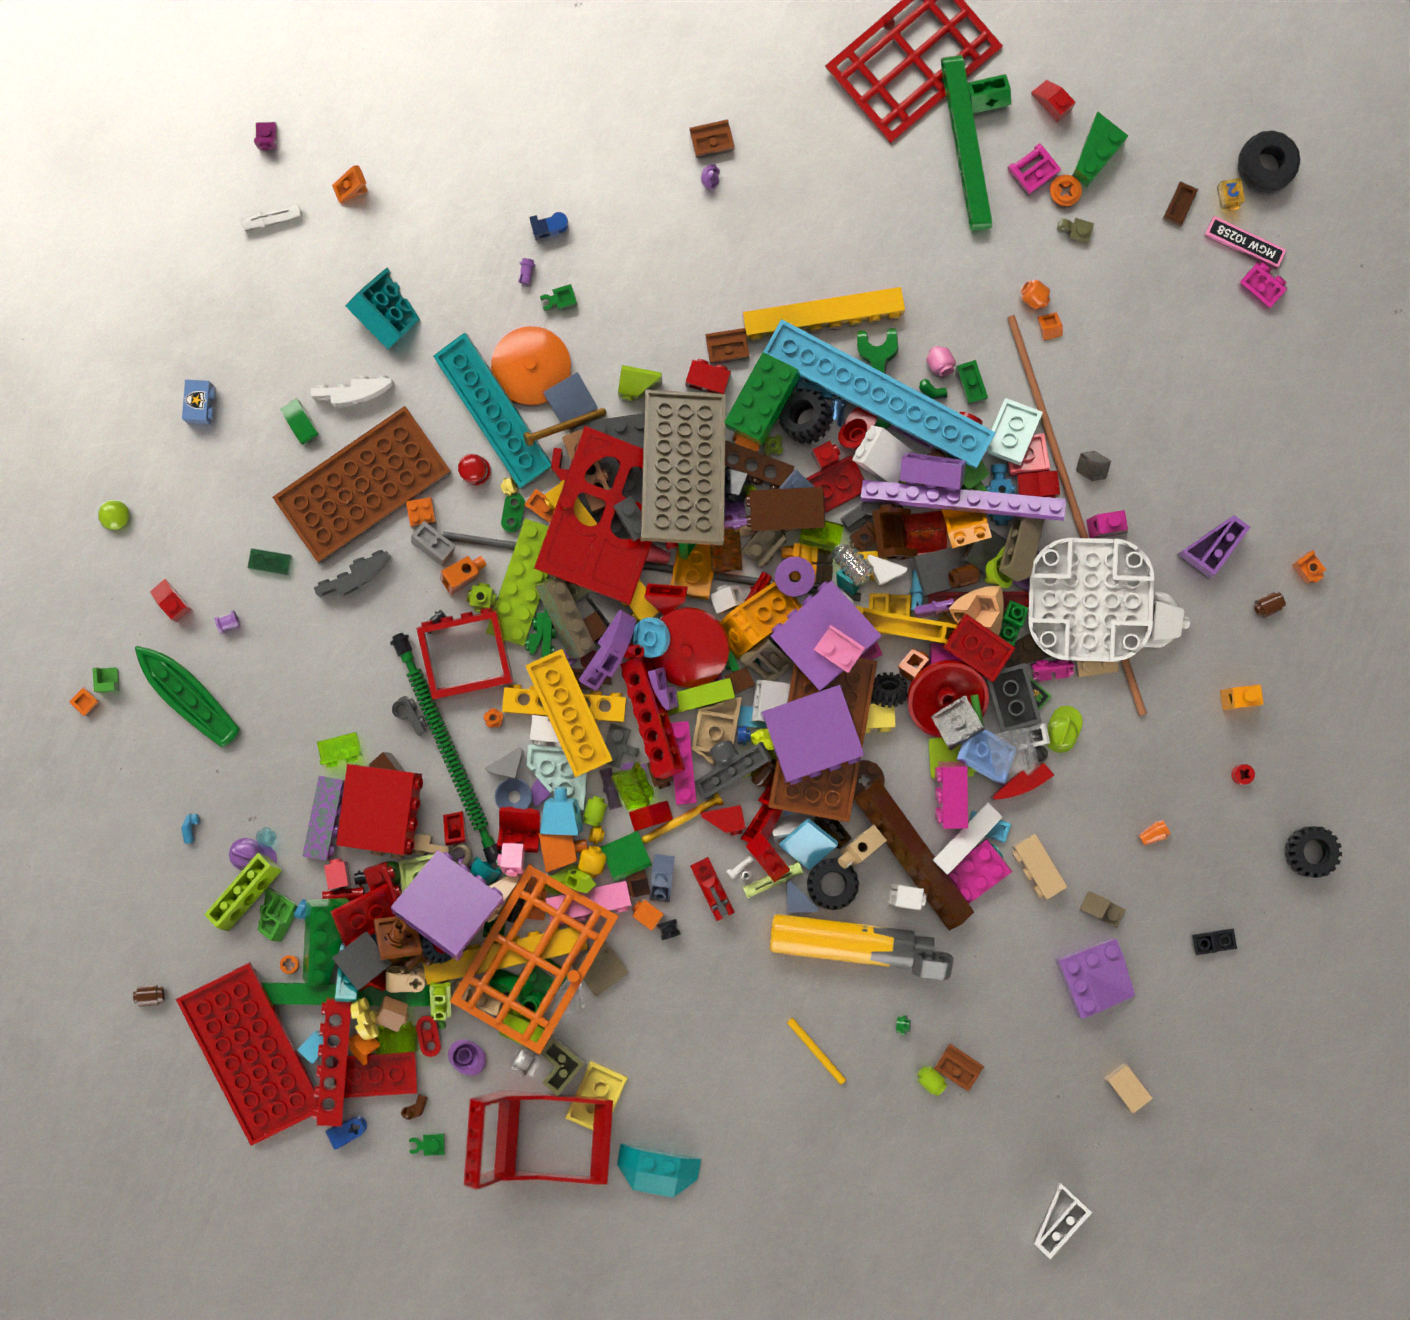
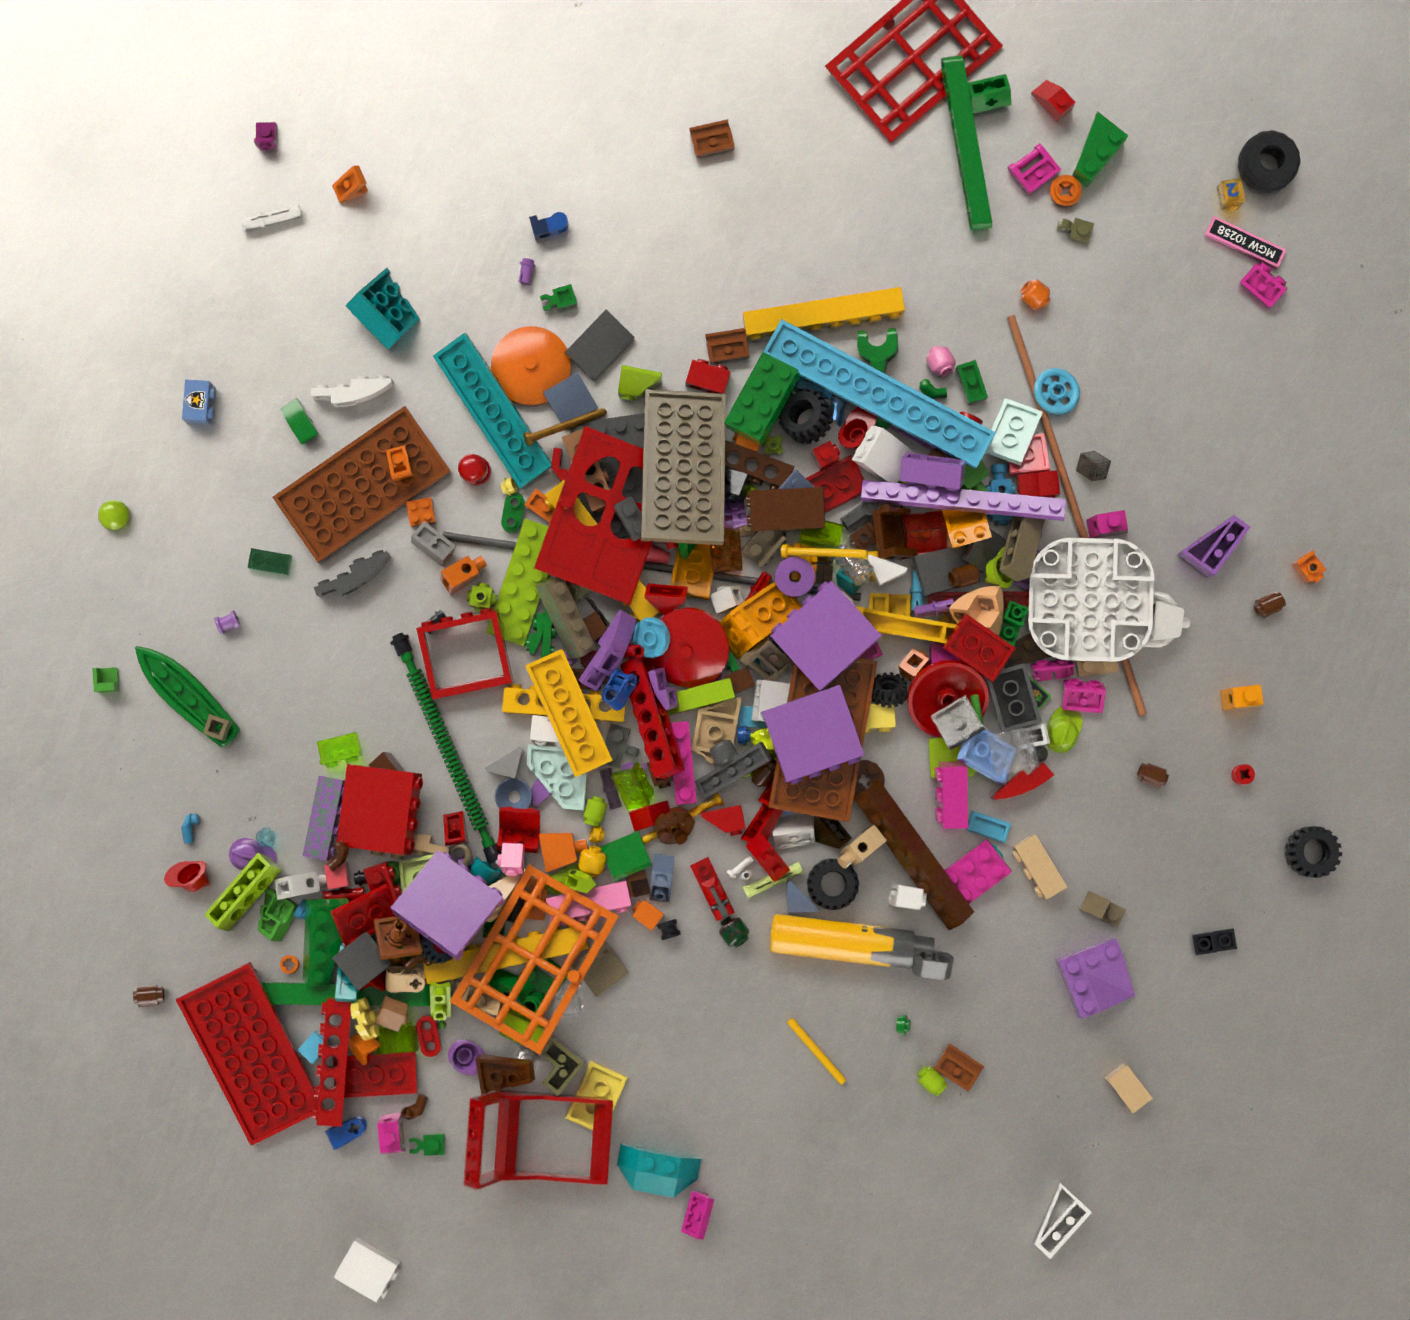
orange plate [69,687,100,716] -> none
red slope [150,579,192,622] -> none
dark grey plate [392,696,427,736] -> none
orange plate [483,708,504,728] -> none
medium azure torso [540,787,583,835] -> none
medium lavender plate [701,164,720,190] -> none
medium azure tile [780,818,838,870] -> none
bright pink plate [814,625,865,673] -> none
white slope [933,802,1002,875] -> none
orange slope [1037,312,1063,340] -> none
orange cone [1139,820,1171,846] -> none
reddish brown tile [1163,181,1198,226] -> none
none -> red piece [164,861,210,892]
none -> dark tan plate [202,714,232,741]
none -> white torso [274,871,327,900]
none -> reddish brown arm [327,841,349,872]
none -> white brick [333,1237,400,1303]
none -> dark pink torso [377,1112,406,1154]
none -> orange slope [386,445,414,481]
none -> reddish brown wing [475,1054,535,1095]
none -> dark grey tile [564,309,635,380]
none -> blue piece [601,669,637,711]
none -> reddish brown plate [654,807,695,845]
none -> dark pink bracket [681,1191,715,1240]
none -> dark green head [719,916,749,948]
none -> yellow bar [781,544,868,558]
none -> medium azure plate [1034,368,1080,415]
none -> dark pink bracket [1061,678,1106,713]
none -> reddish brown brick [1137,763,1169,788]

